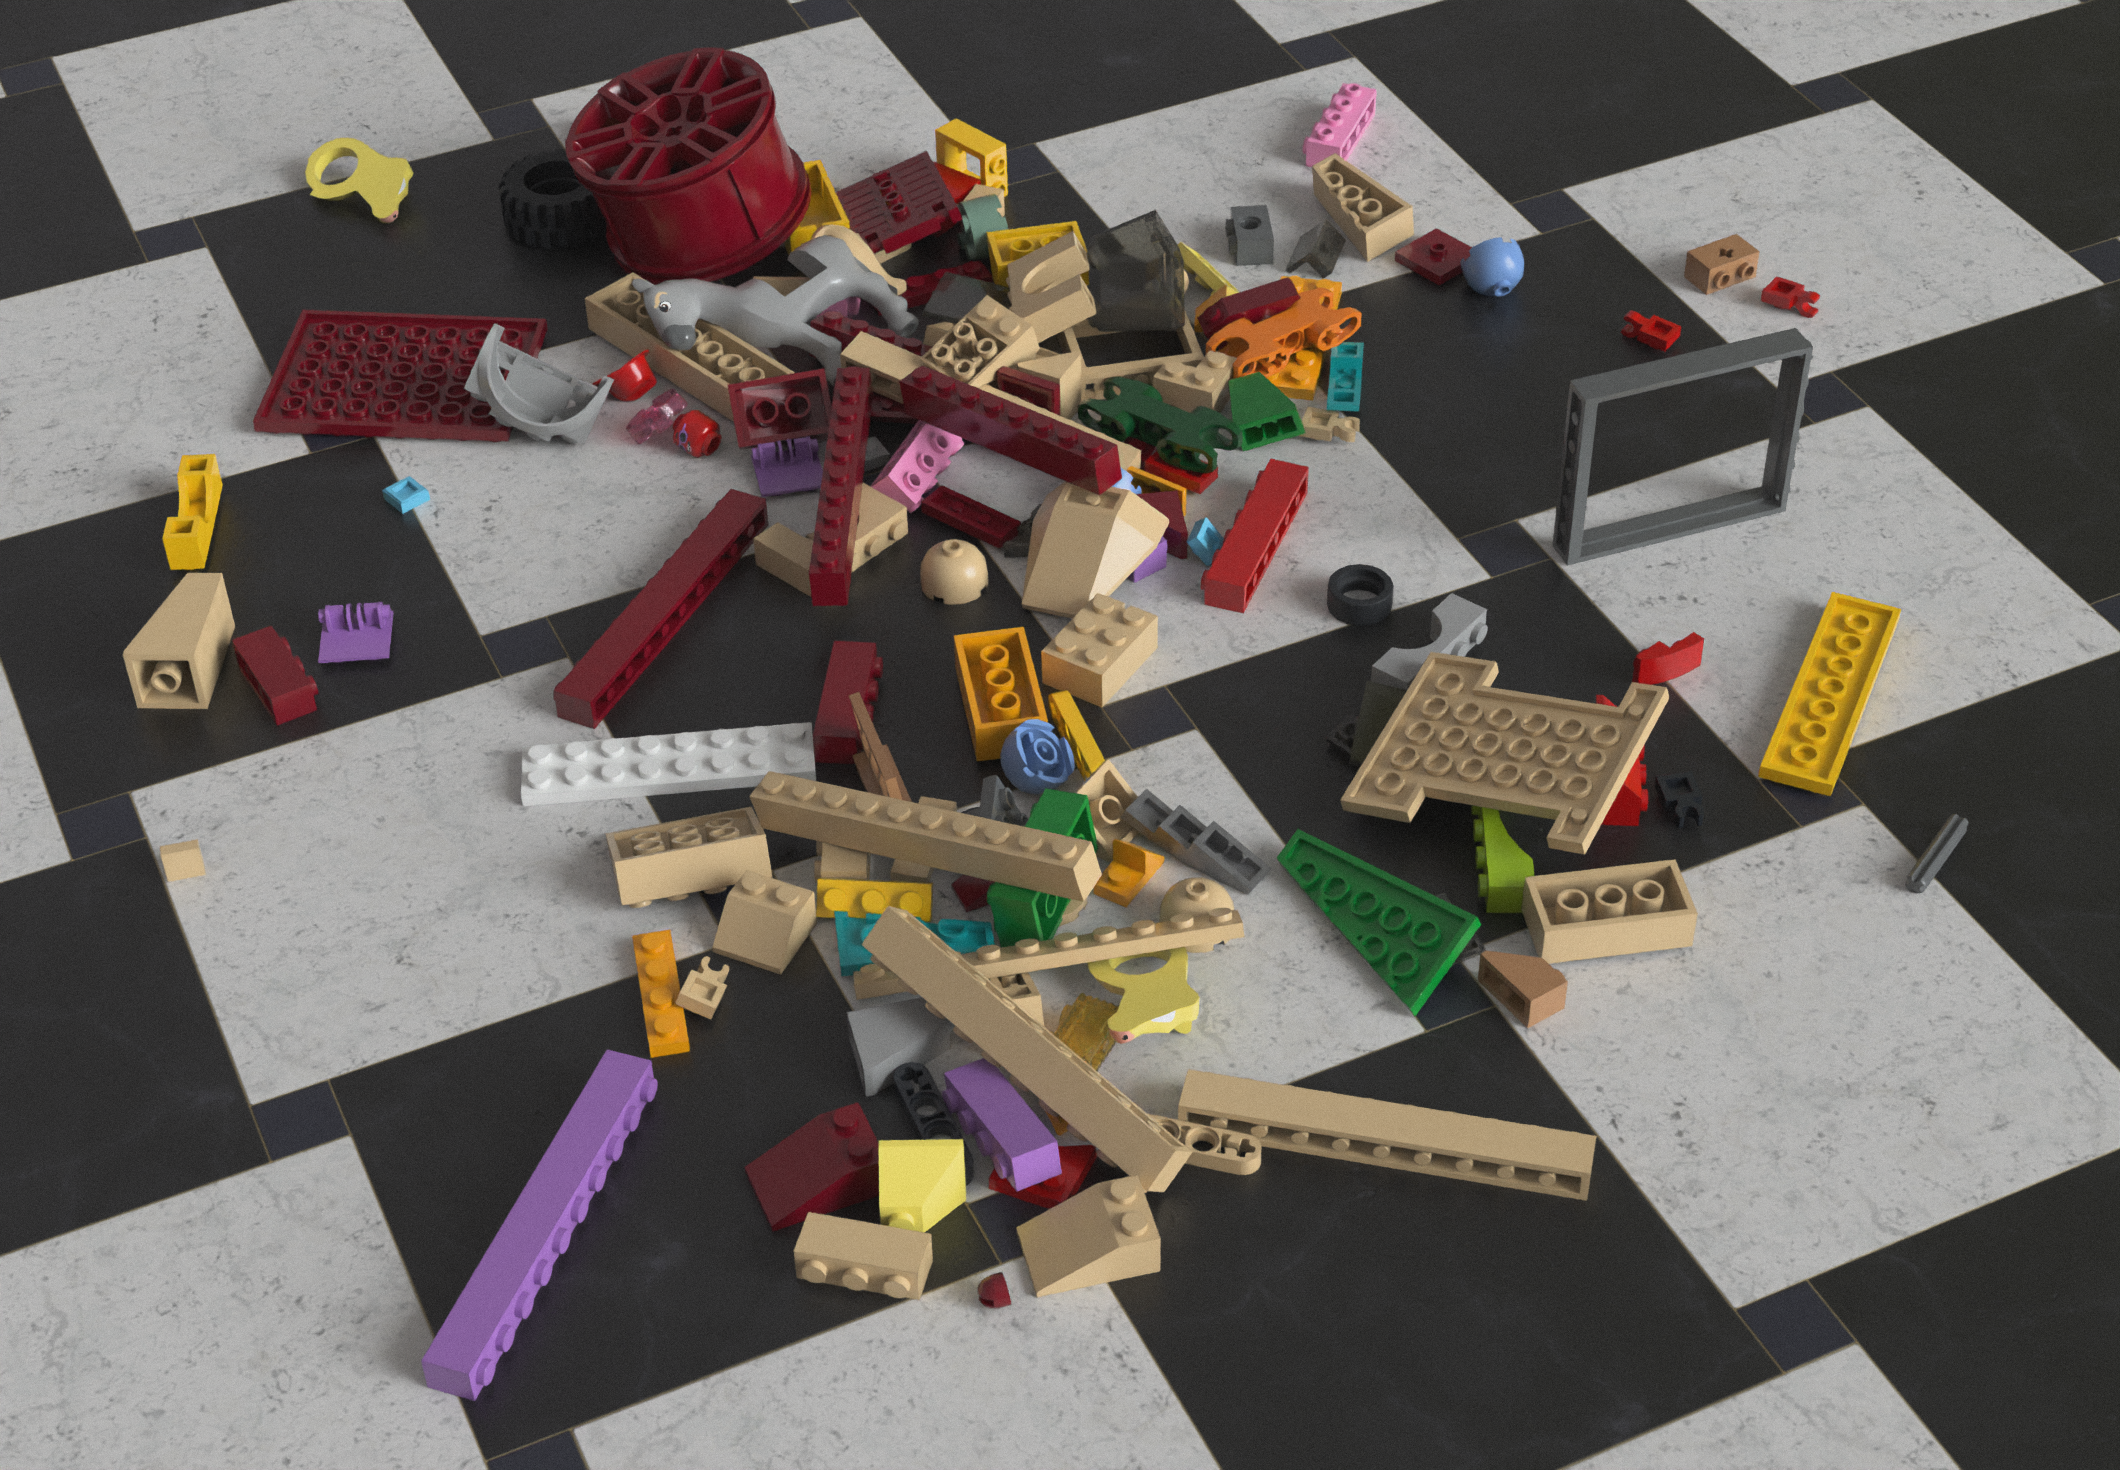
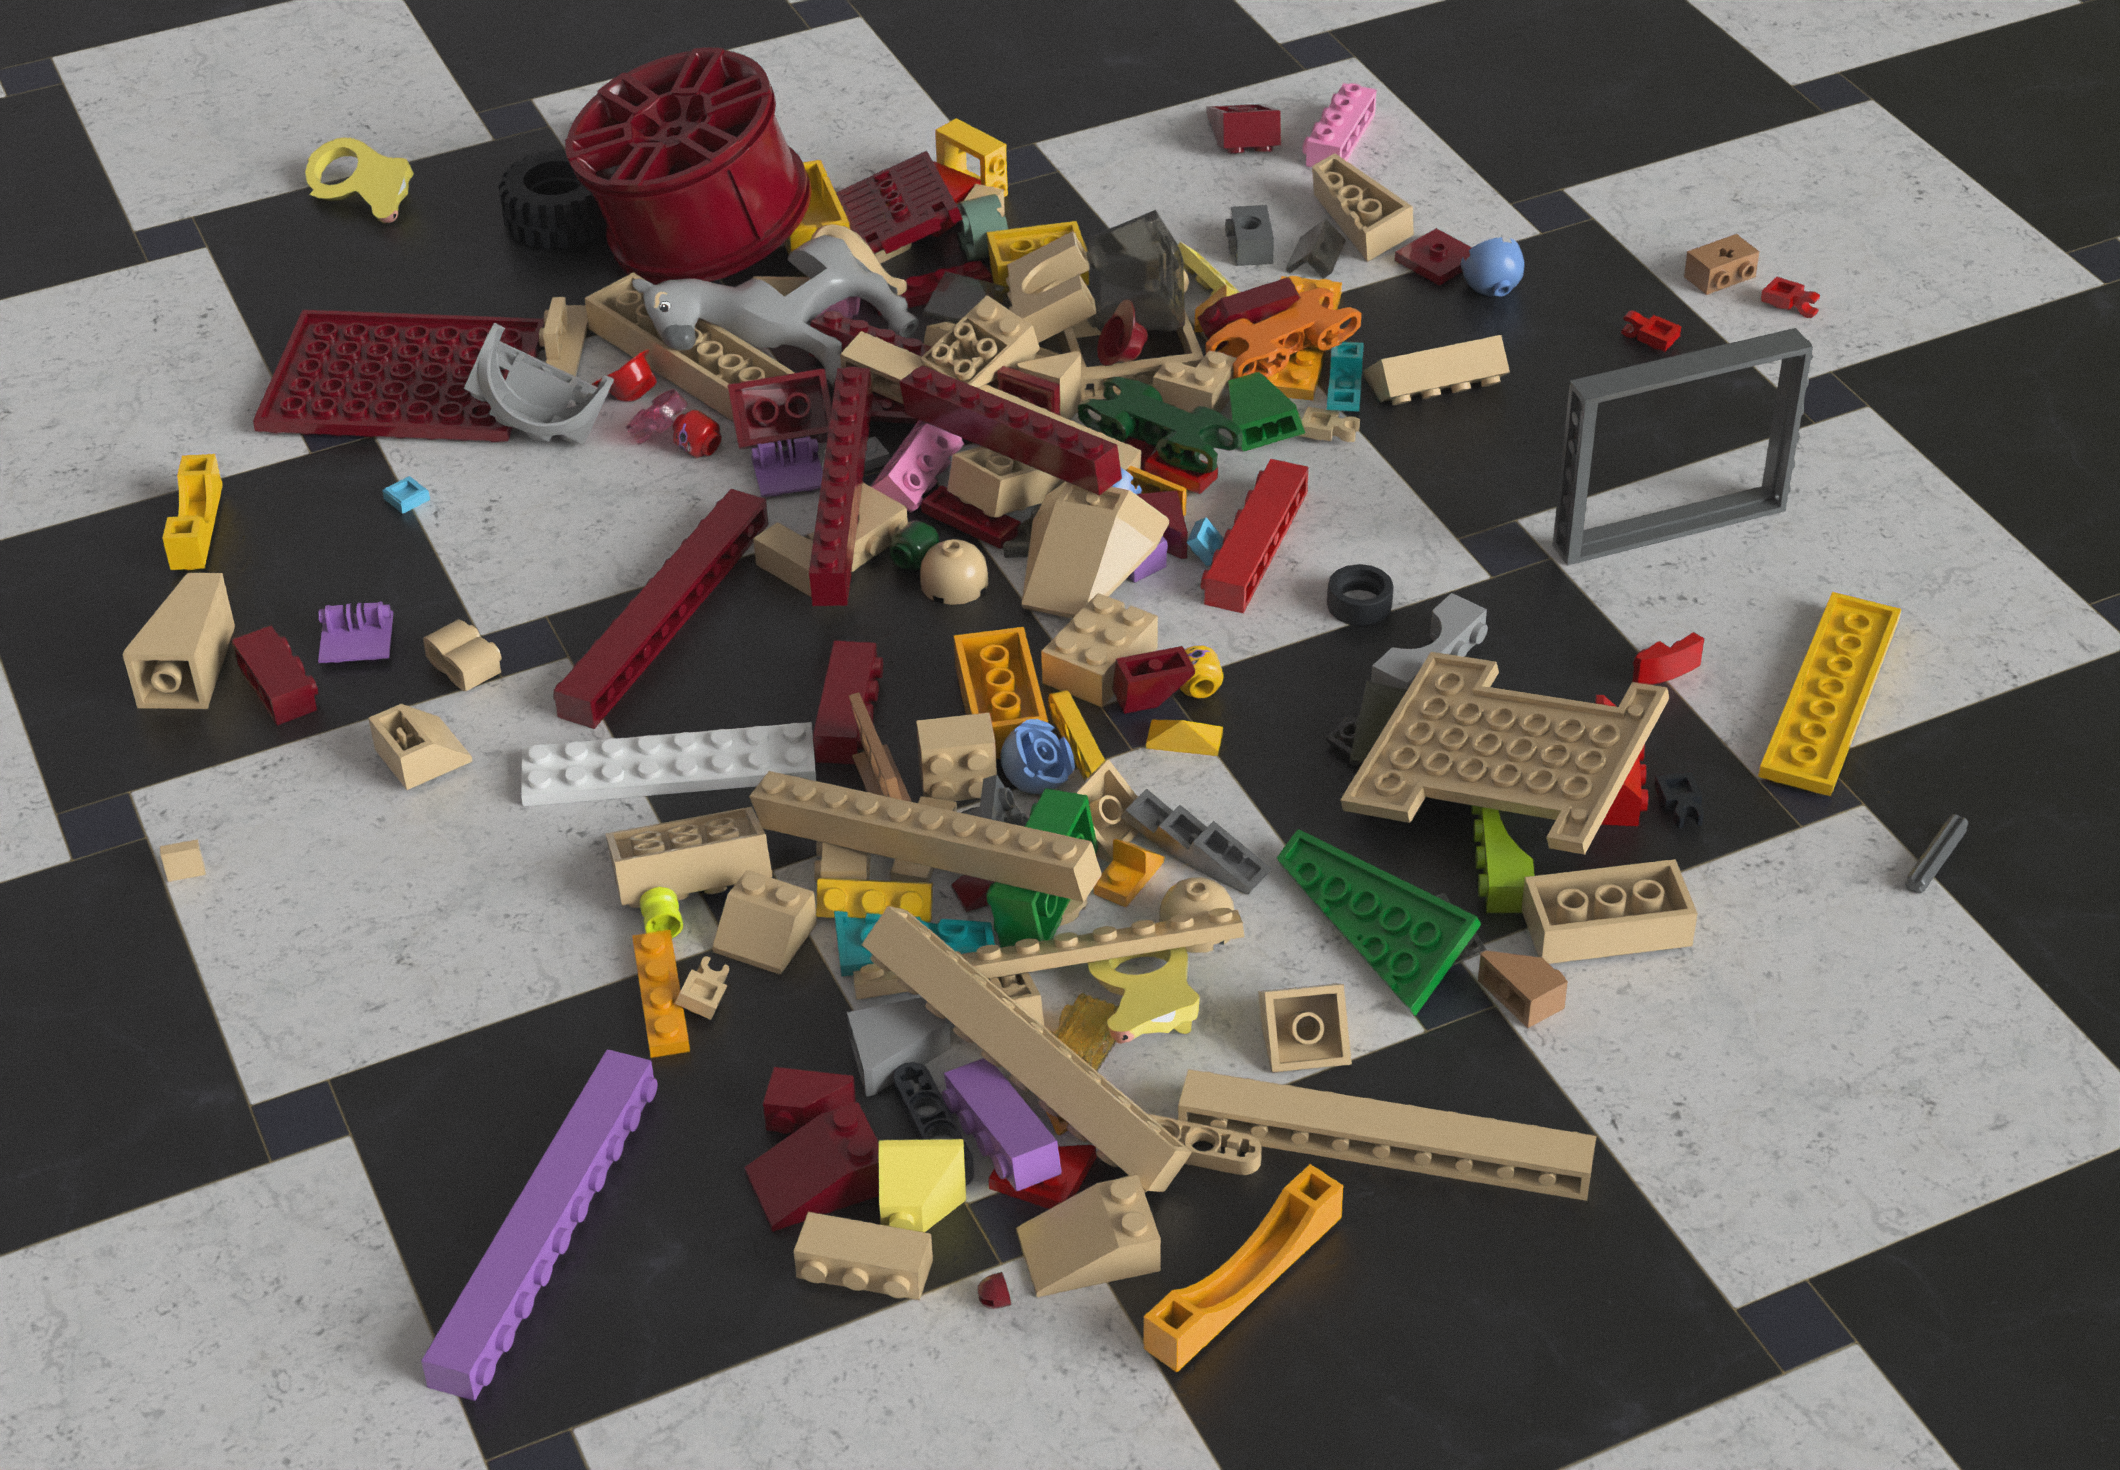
none -> tan slope [368,704,473,790]
none -> tan brick [423,619,502,691]
none -> tan bracket [539,297,588,377]
none -> neon yellow wheel [639,887,683,938]
none -> dark red slope [763,1067,856,1133]
none -> dark green head [890,521,939,571]
none -> tan brick [916,713,997,801]
none -> tan brick [947,446,1065,518]
none -> dark red piece [1097,299,1147,366]
none -> dark red slope [1112,646,1195,714]
none -> light orange arch [1144,1164,1343,1372]
none -> yellow slope [1146,719,1223,756]
none -> yellow head [1180,645,1224,698]
none -> dark red slope [1206,104,1281,153]
none -> tan slope [1258,983,1352,1072]
none -> tan slope [1363,335,1510,405]

